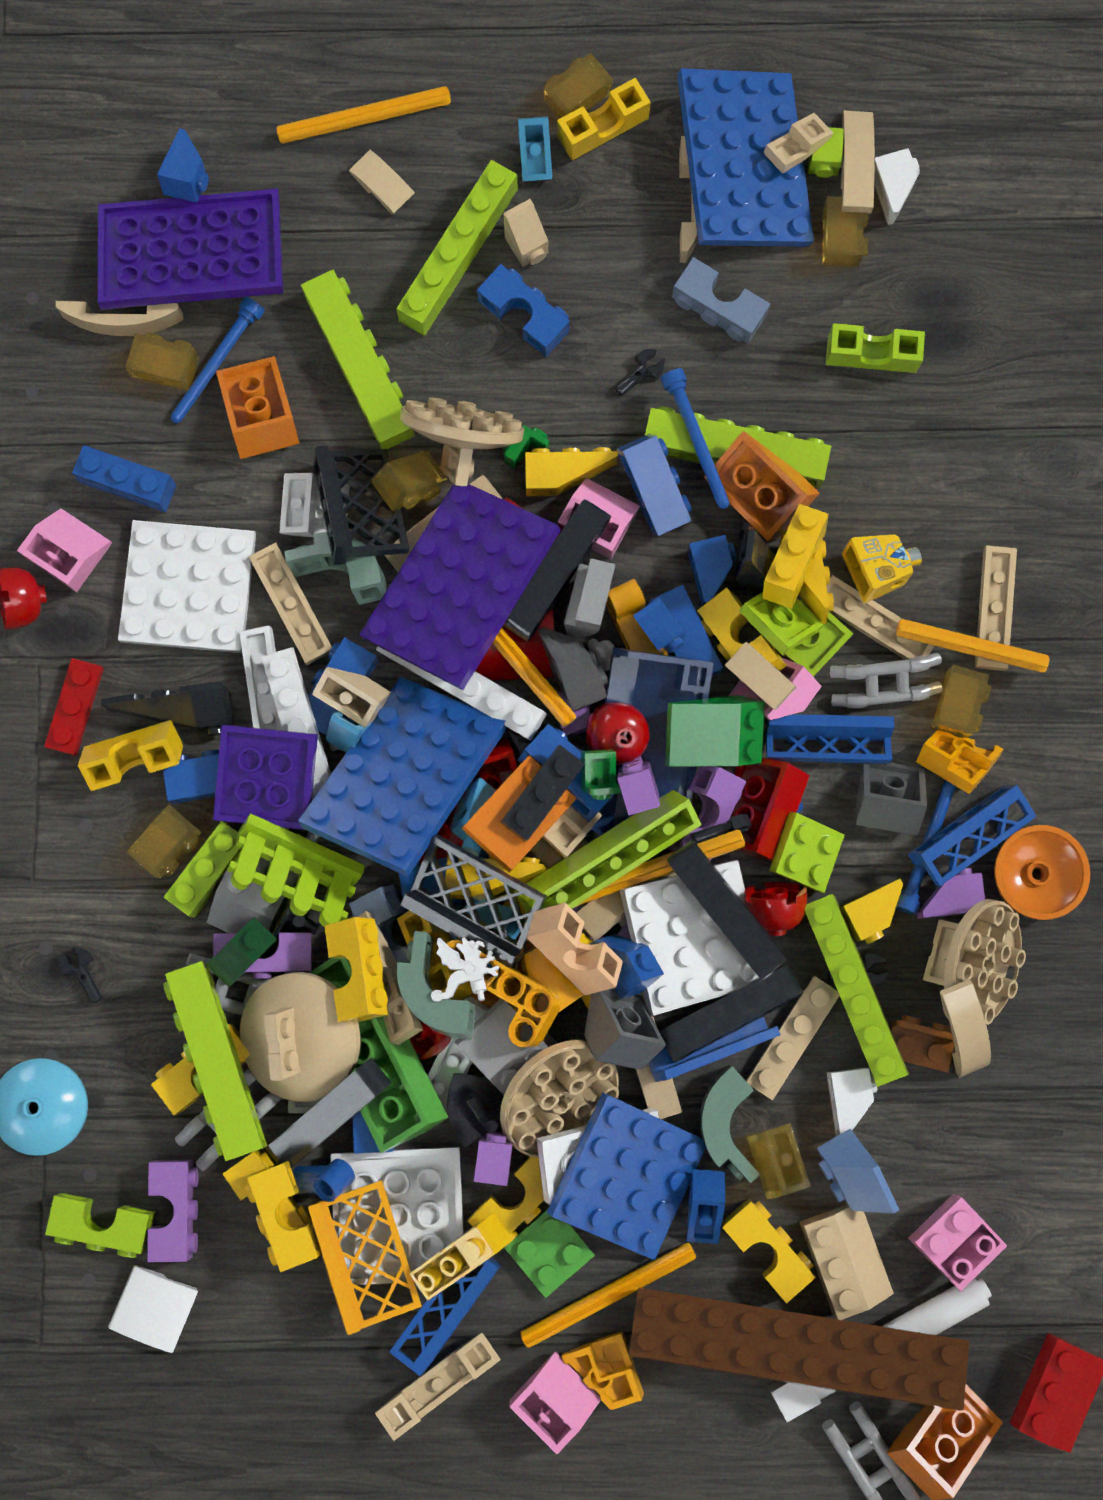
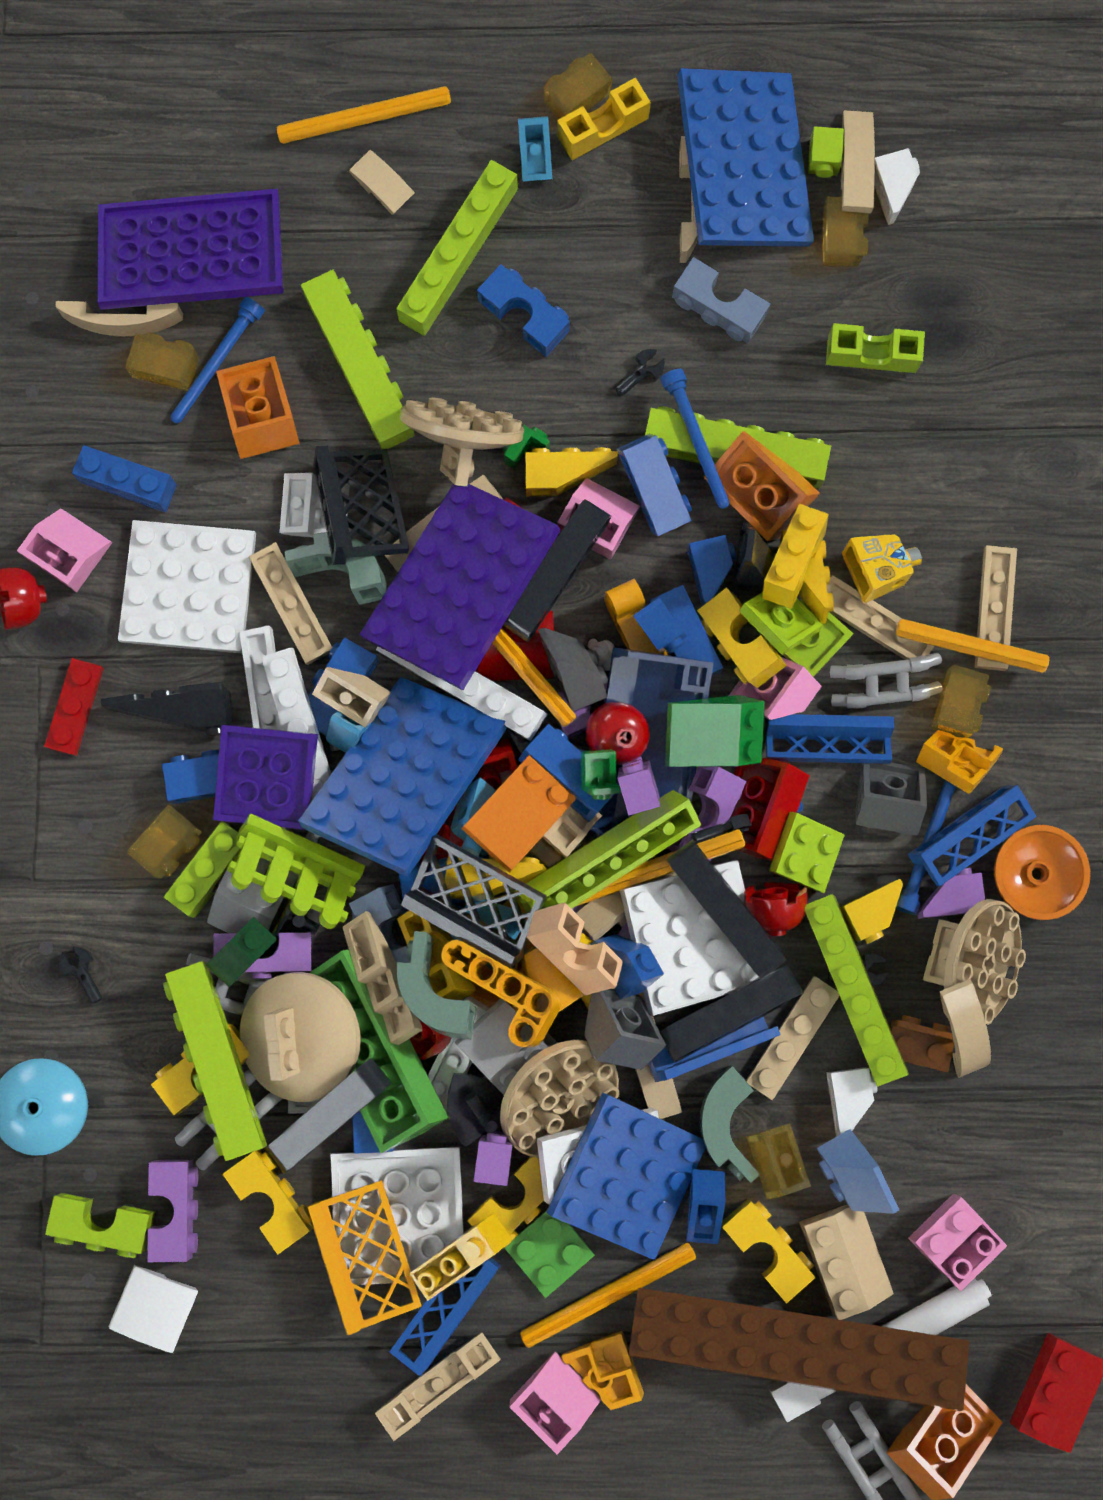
yellow arch [78,720,183,791] -> none
blue slope [157,128,209,203] -> none
yellow arch [245,1161,321,1272] -> none
blue piece [292,1159,355,1202] -> none
yellow arch [325,917,389,1022] -> none
clear yellow brick [371,450,448,511] -> none
white piece [431,938,500,1002] -> none
black plate [500,744,585,842] -> none
tan slope [503,199,548,267] -> none
light grey slope [564,559,615,638] -> none
tan slope [725,642,797,711] -> none
tan slope [764,113,833,174] -> none

